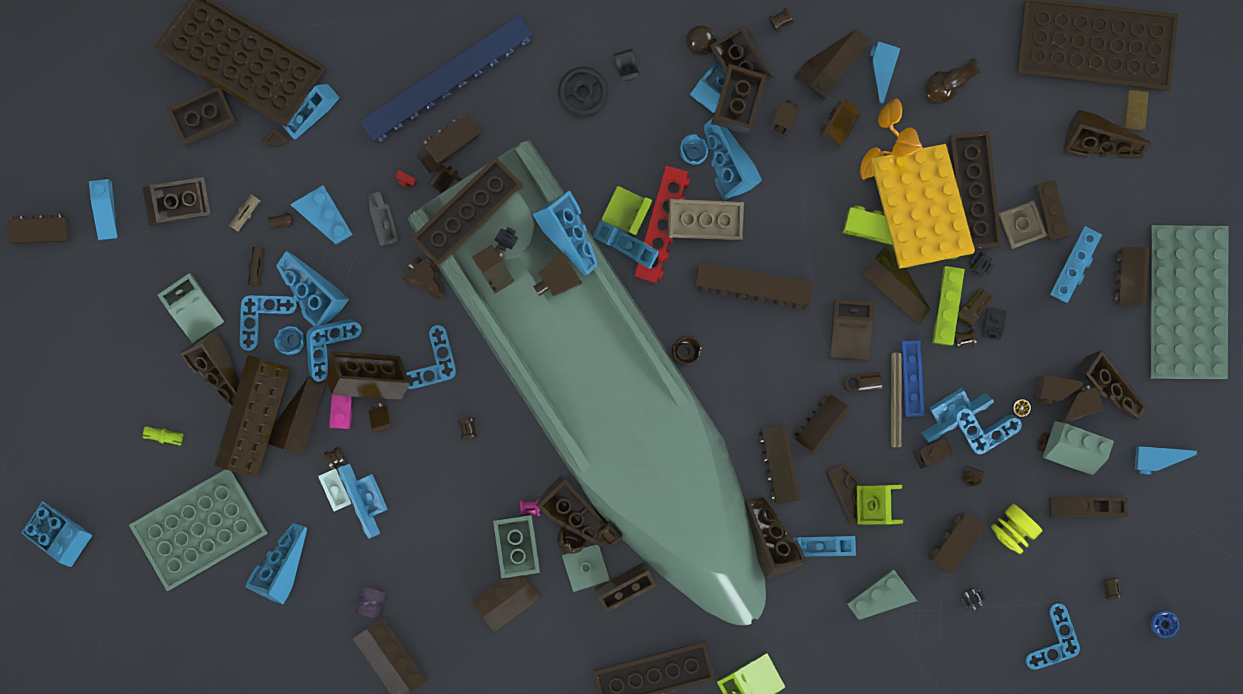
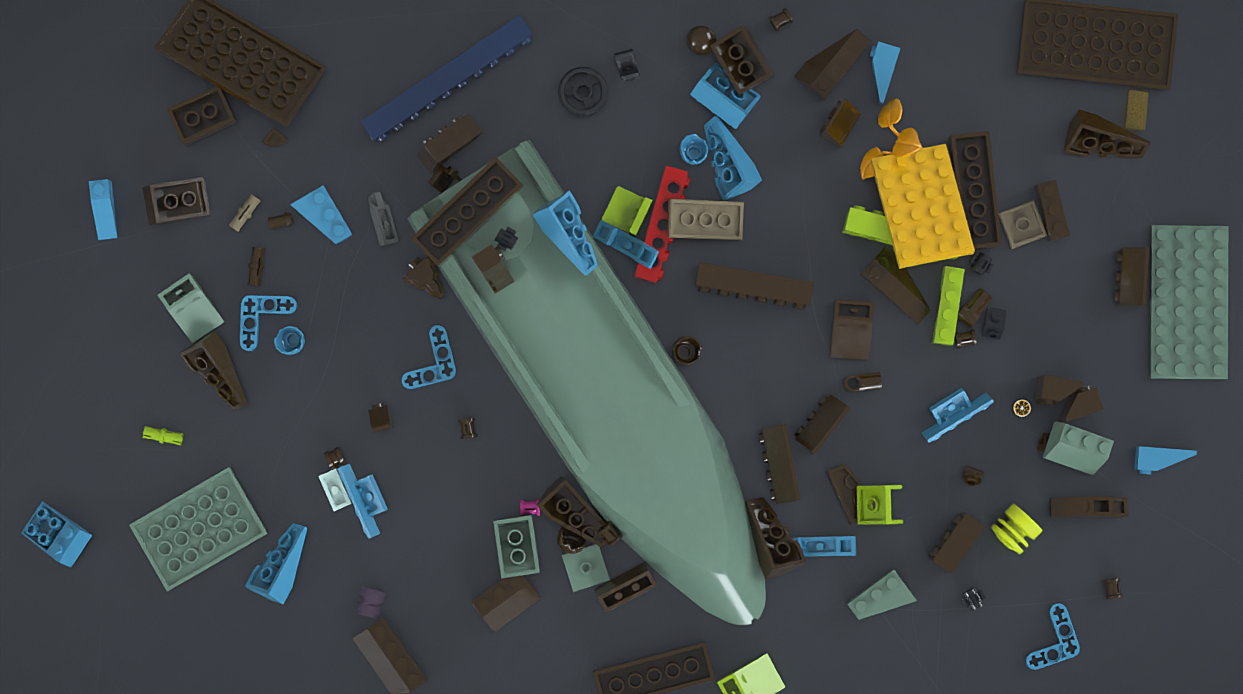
dark brown brick [8,214,70,244] -> none
dark brown brick [214,355,291,478] -> none
dark brown wedge [268,376,327,455] -> none
dark azure wedge [276,251,349,326] -> none
dark azure slope [282,84,340,139] -> none
dark azure beam [306,319,362,381] -> none
dark brown slope [327,351,410,399] -> none
dark pink arch [330,395,352,429] -> none
red plate [396,170,417,188] -> none
dark brown torso [533,252,583,297] -> none
dark brown brick [711,64,767,135] -> none
dark brown brick [770,100,800,136] -> none
dark tan axle [891,352,902,447] -> none
blue tile [901,340,925,417] -> none
dark brown torso [912,437,953,469] -> none
dark brown hair [925,58,980,102] -> none
dark azure beam [953,405,1022,454] -> none
dark azure bracket [1050,226,1102,303] -> none
dark brown wedge [1078,350,1147,420] -> none
blue wheel [1150,610,1180,638] -> none

